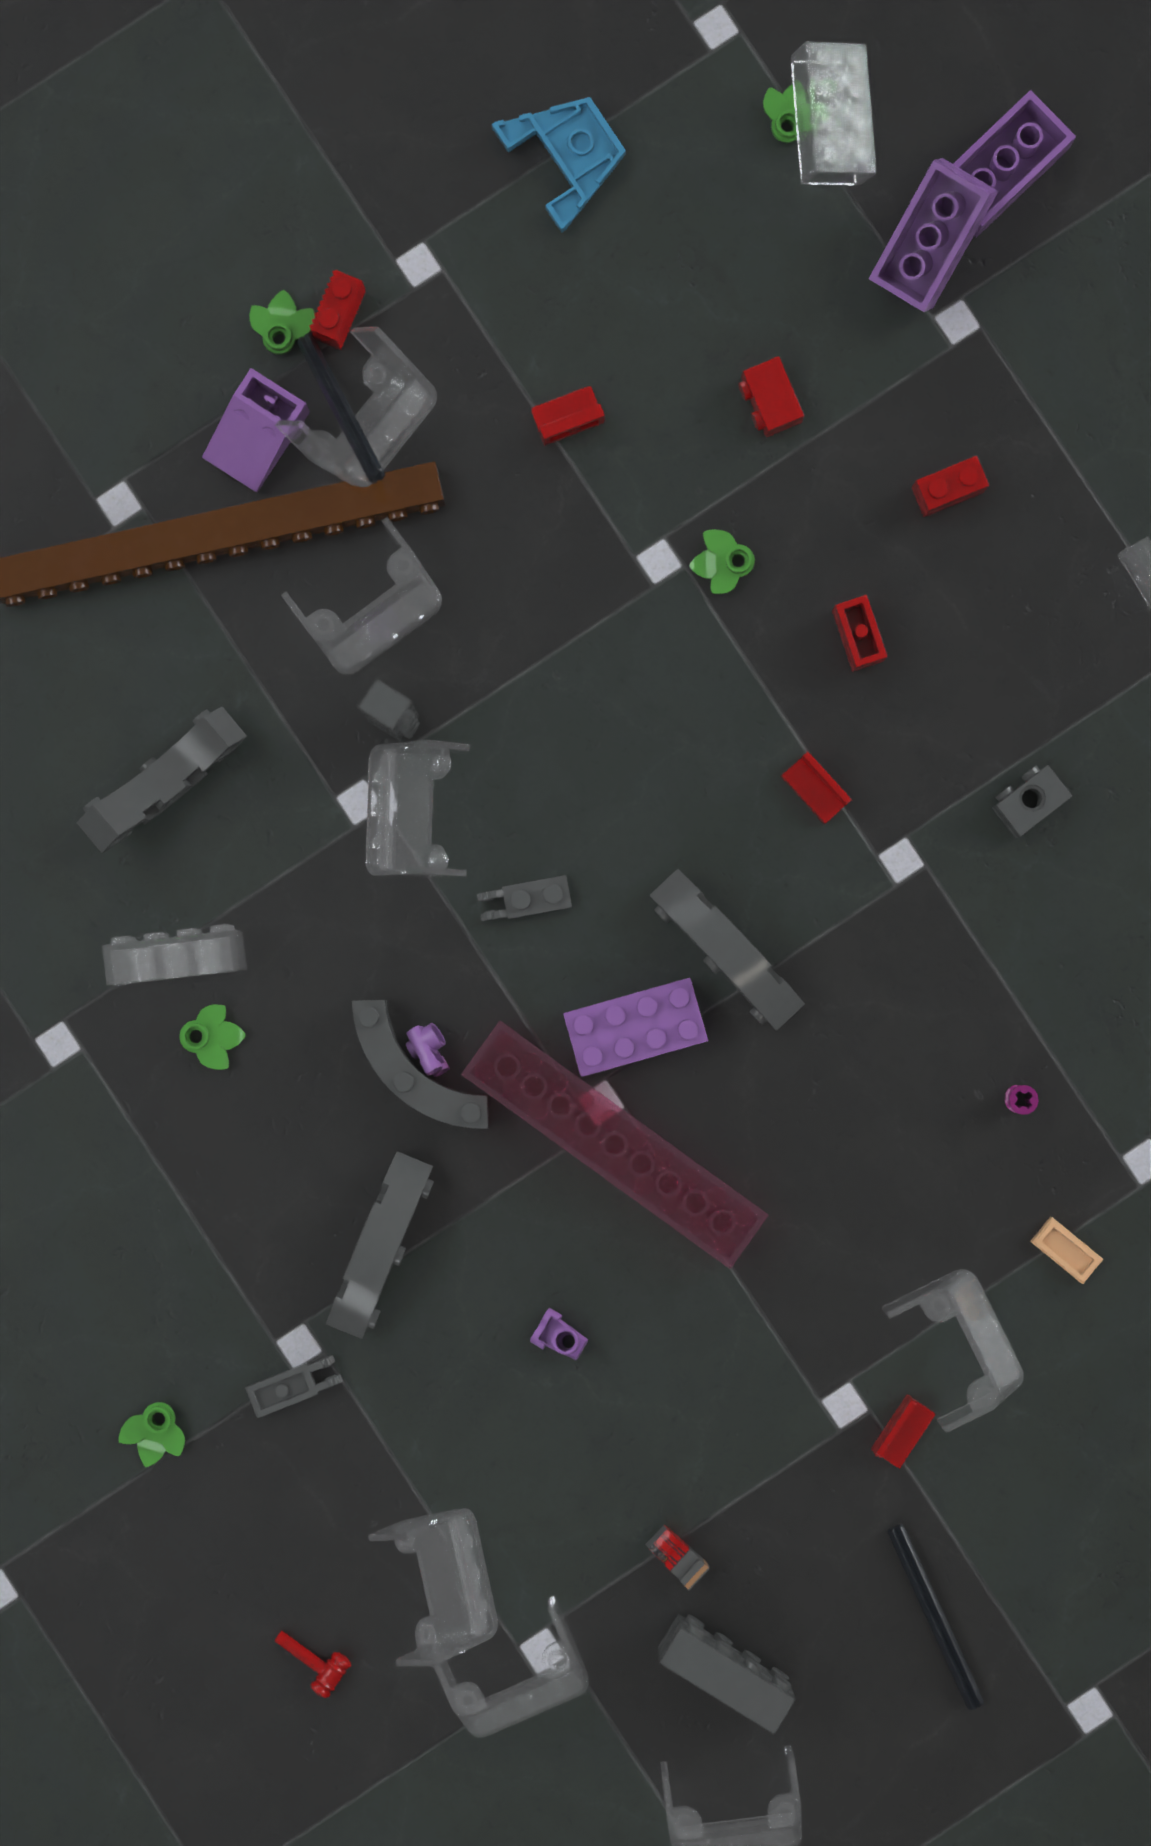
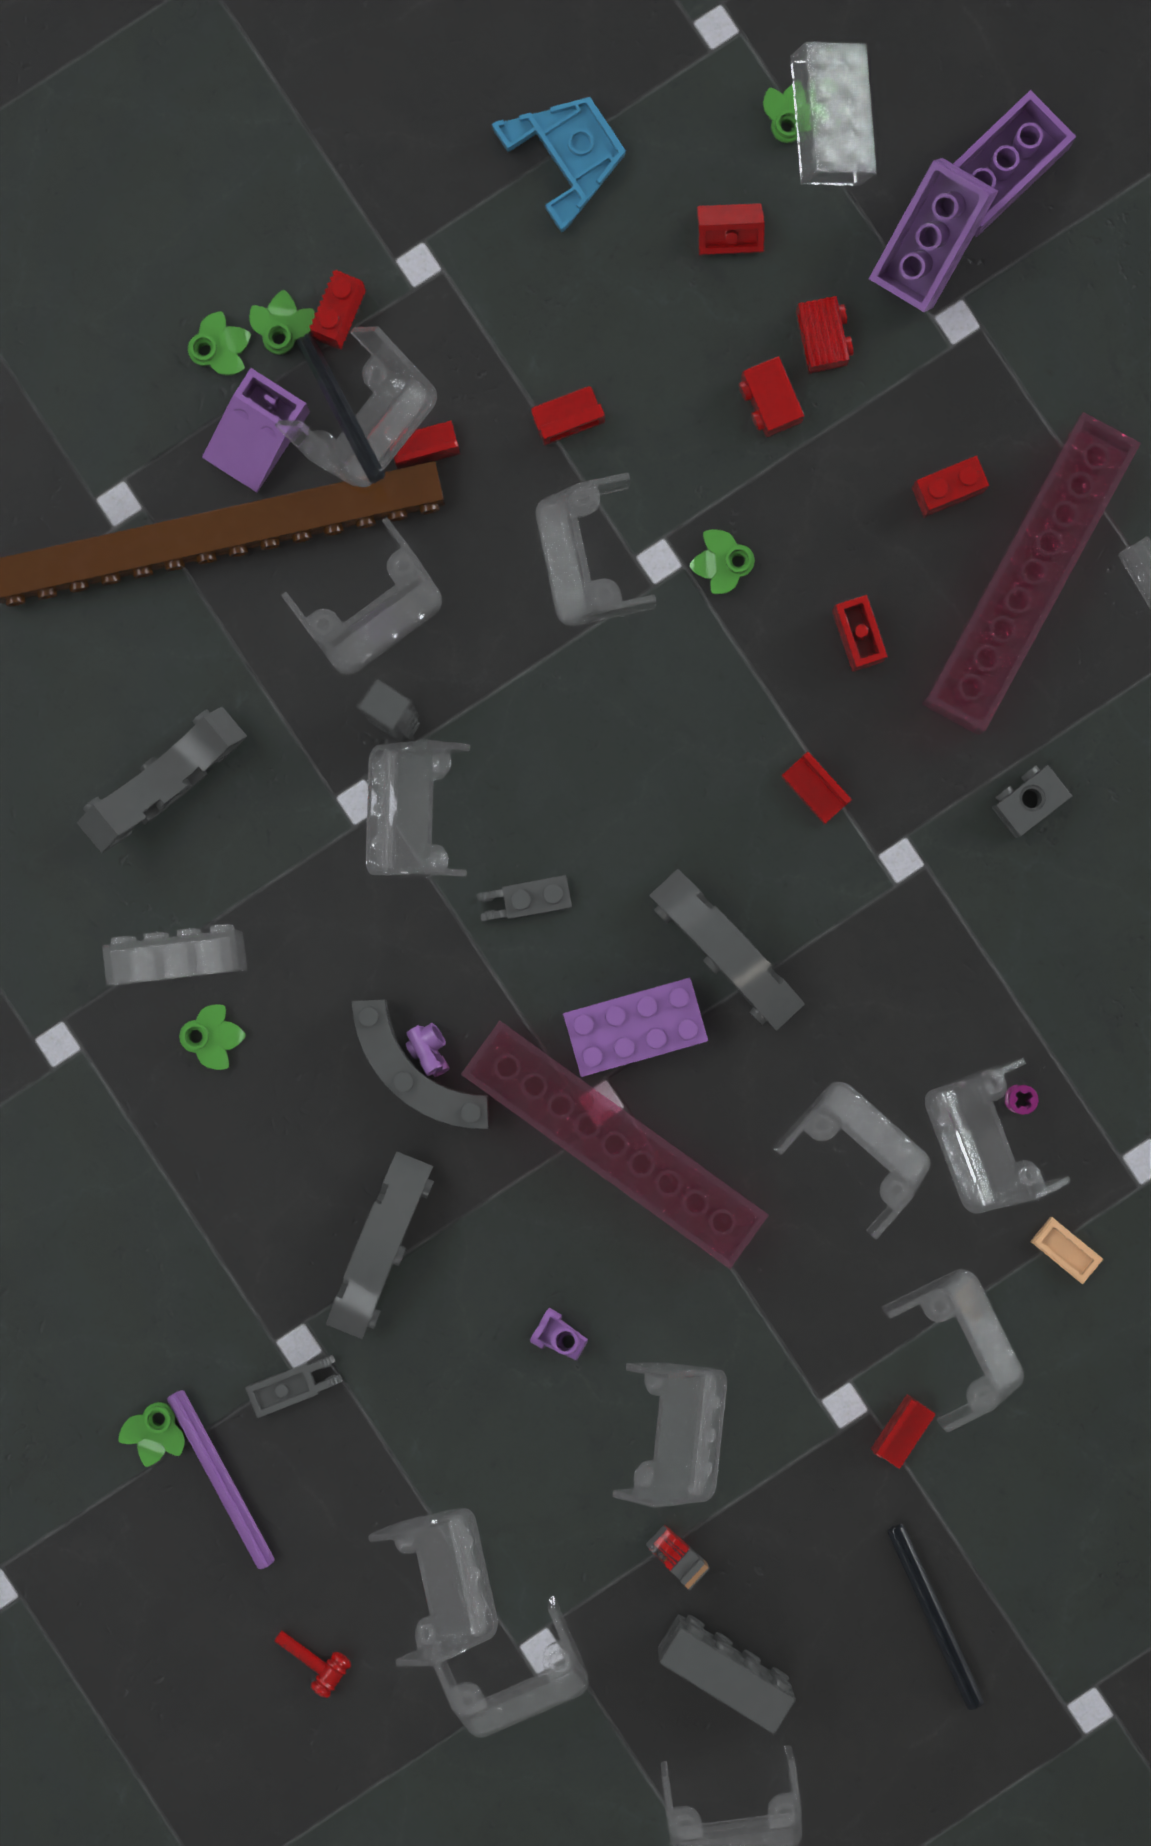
none -> medium lavender axle [167,1390,275,1569]
none -> bright green plate [188,311,251,375]
none -> red panel [389,421,460,469]
none -> clear windscreen [536,472,656,626]
none -> clear windscreen [613,1362,727,1507]
none -> red panel [697,203,765,255]
none -> clear windscreen [773,1082,930,1239]
none -> red brick [796,296,854,373]
none -> clear pink brick [922,412,1141,735]
none -> clear windscreen [925,1058,1071,1214]

